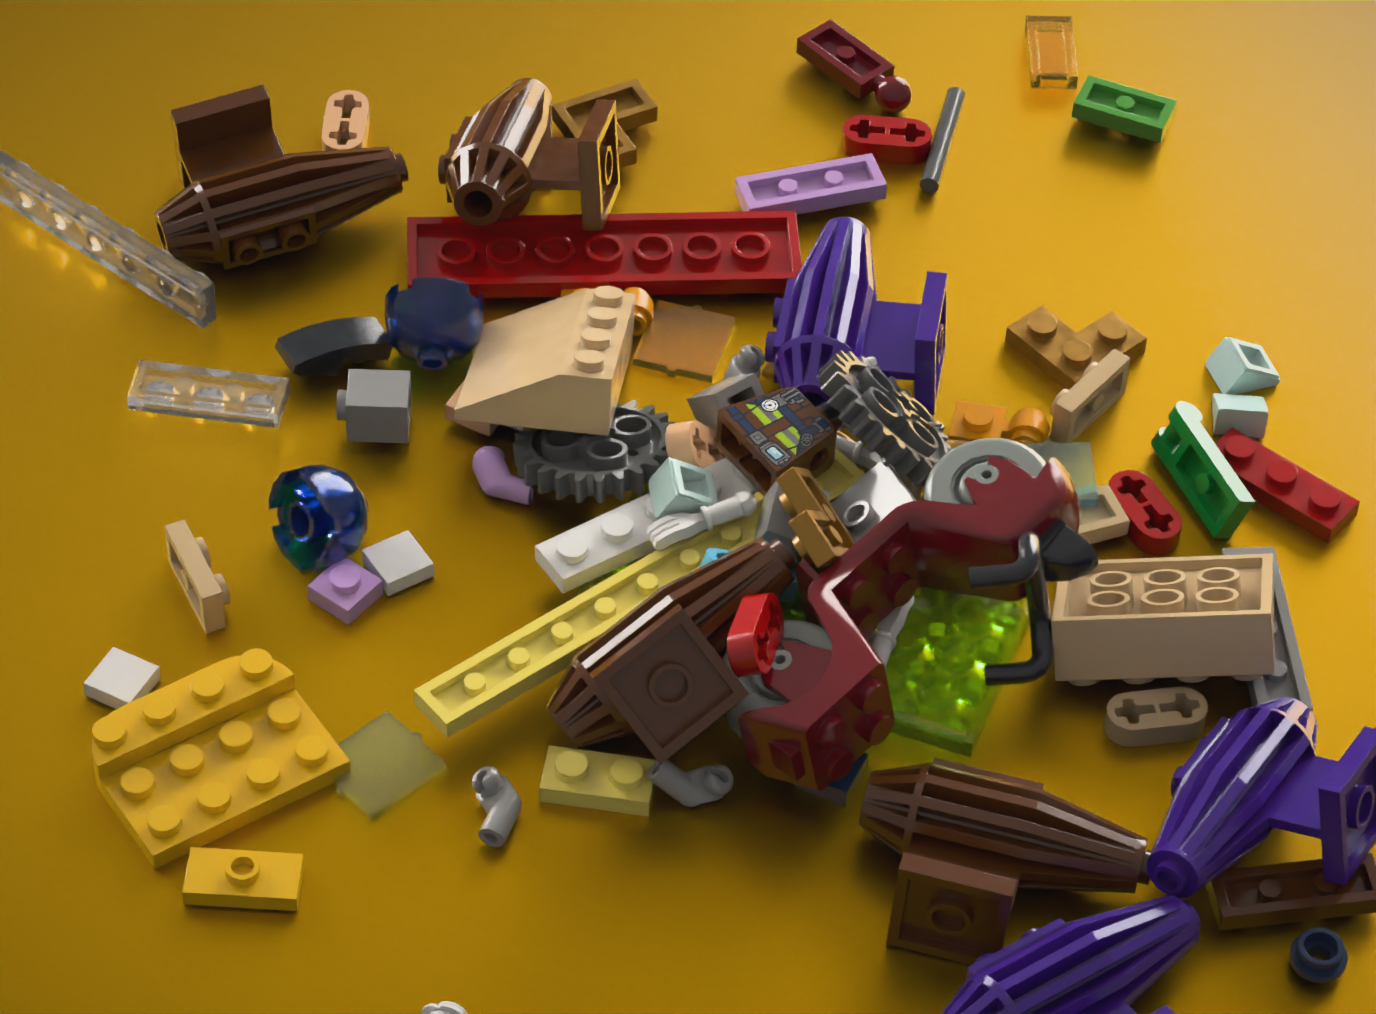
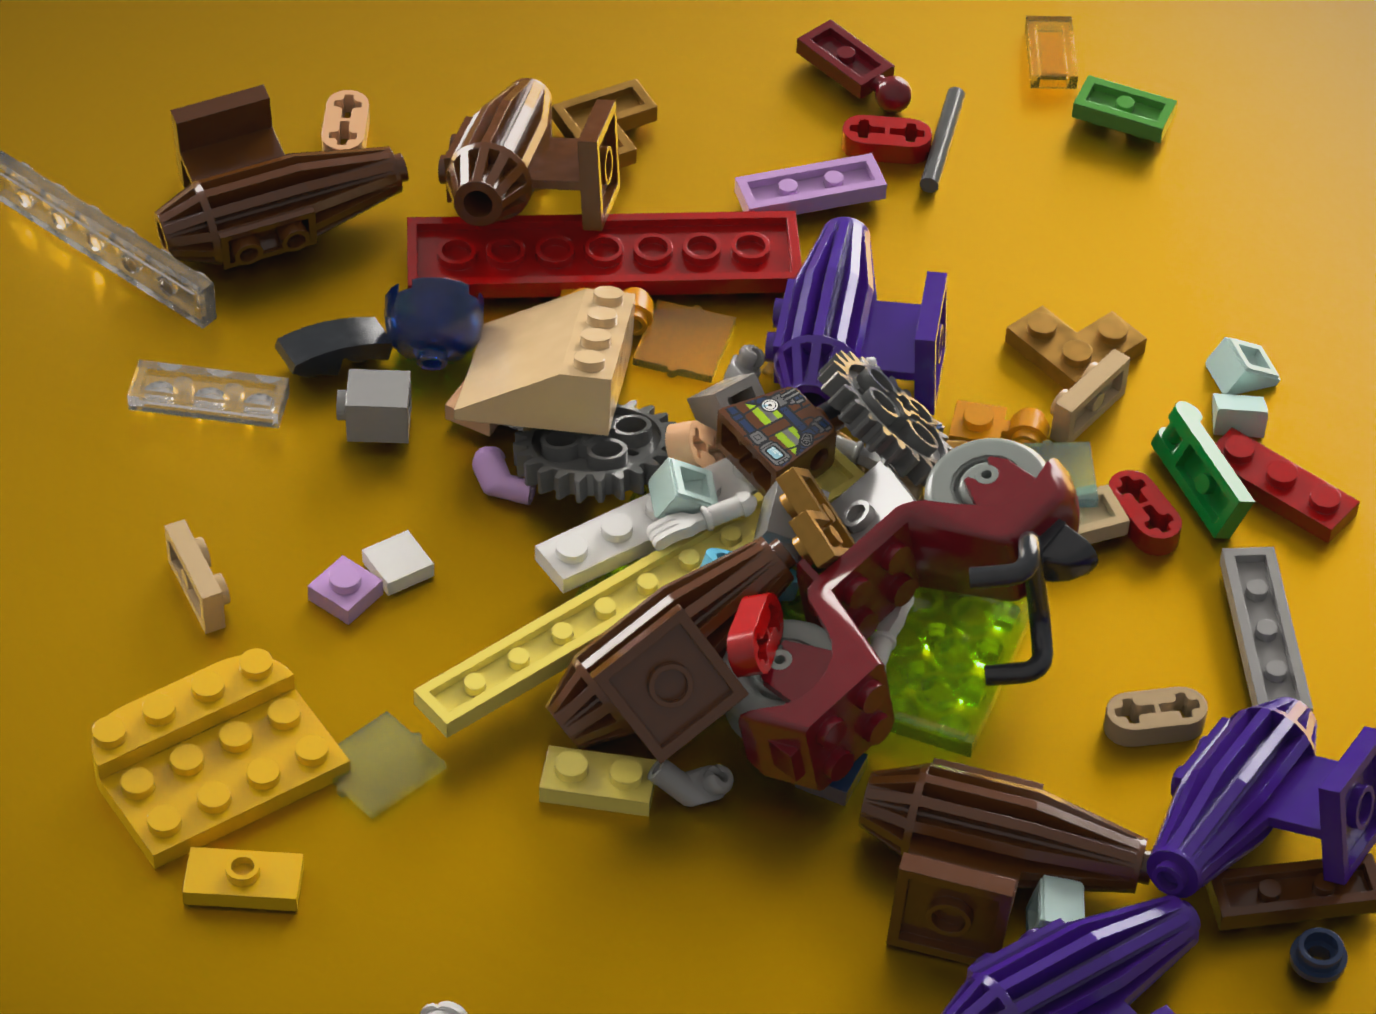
white tile [83,647,161,709] -> none
cylinder [268,464,368,572] -> none
light grey arm [471,766,522,847] -> none
tan slope [1051,553,1275,686] -> none
none -> light aqua slope [1026,875,1085,932]

